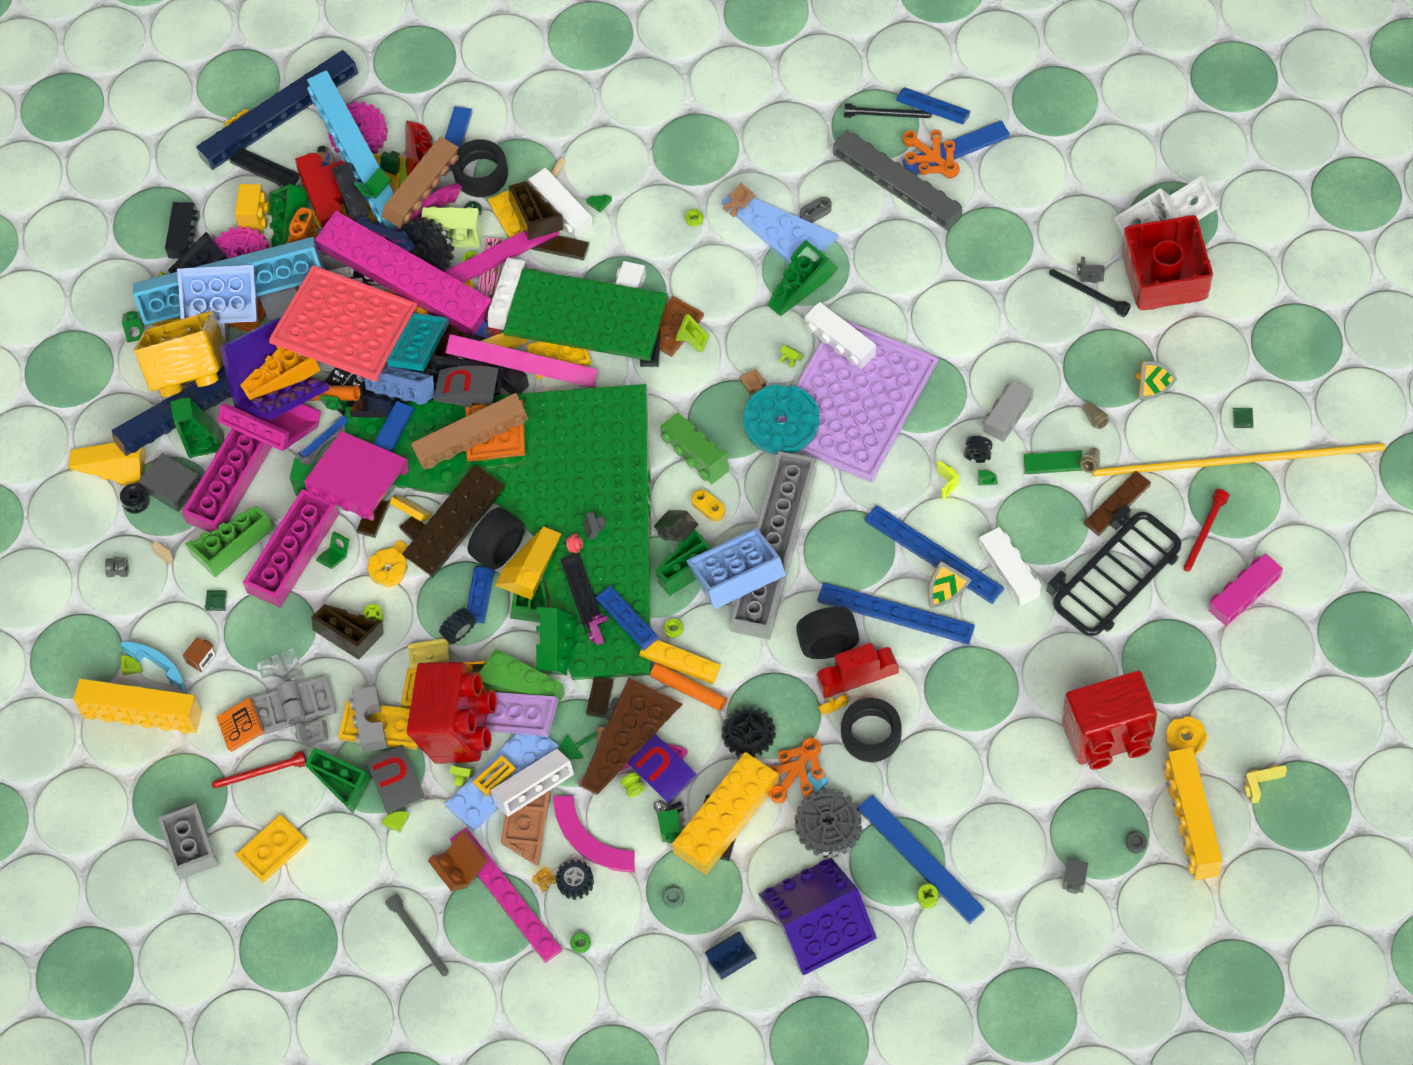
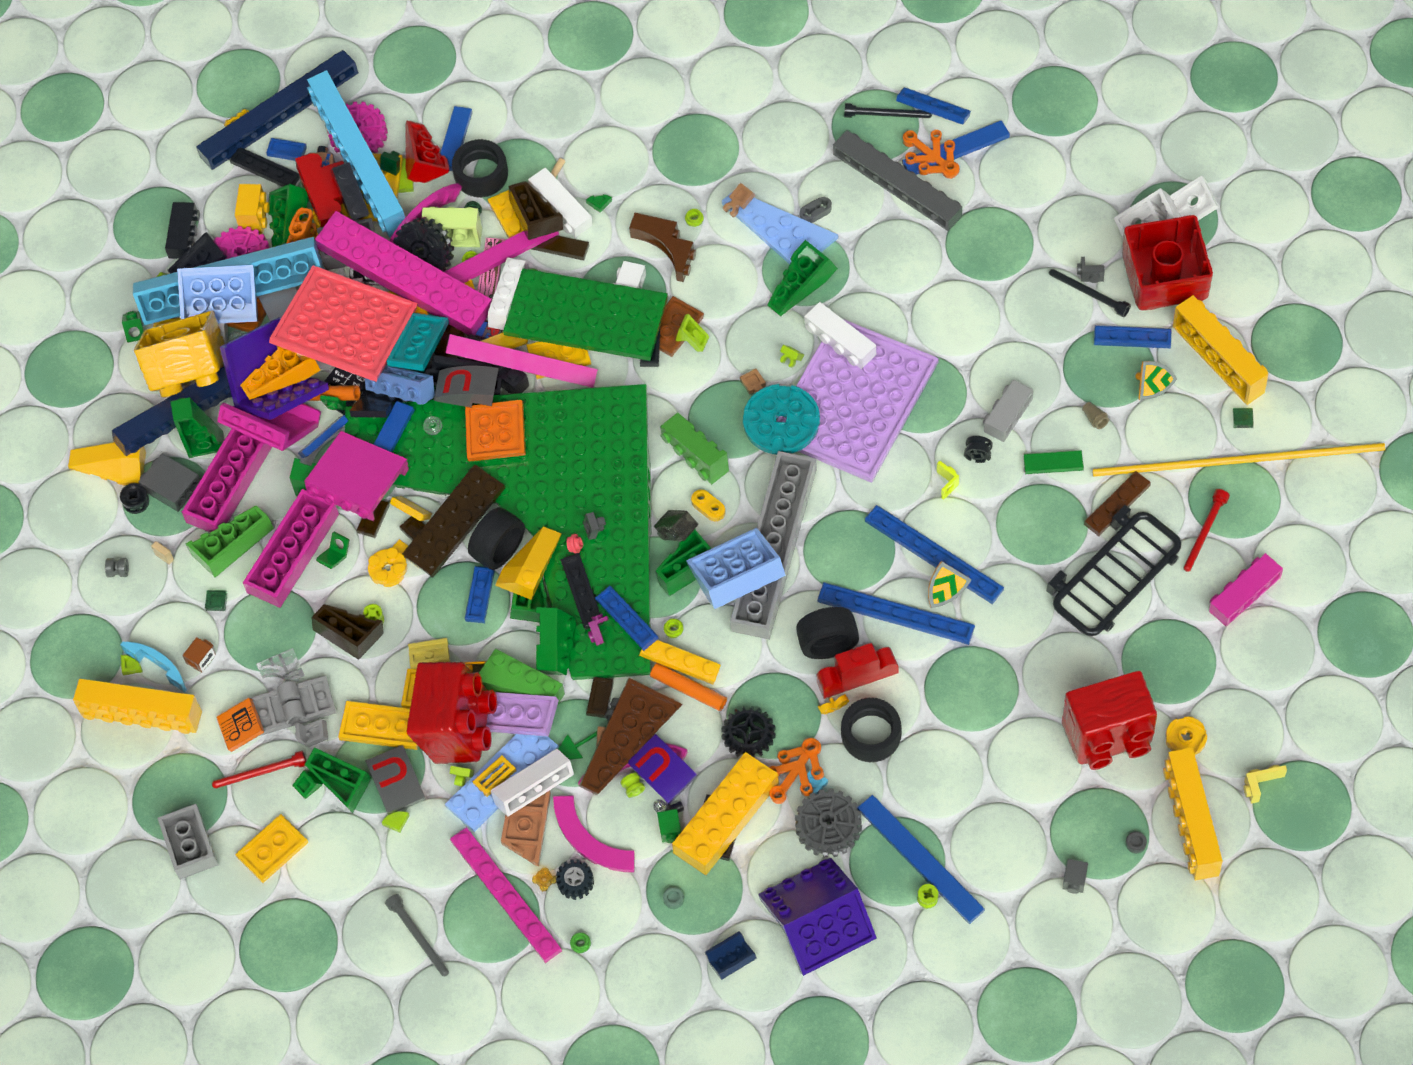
light grey arch [350,686,387,752] -> none
green bracket [353,168,391,199] -> none
dark blue plate [357,216,415,251] -> none
medium nougat brick [381,136,459,228] -> none
medium nougat brick [411,393,529,470] -> none
dark orange bracket [428,831,488,891] -> none
black wheel [439,608,476,644] -> none
green tile [978,470,998,486] -> none
white brick [979,527,1042,607] -> none
dark tan cone [1080,447,1100,473] -> none
none -> blue tile [266,138,307,161]
none -> green slope [292,770,323,799]
none -> clear plate [423,416,443,435]
none -> reddish brown arch [629,213,696,282]
none -> blue tile [1094,325,1171,349]
none -> yellow brick [1173,295,1268,405]

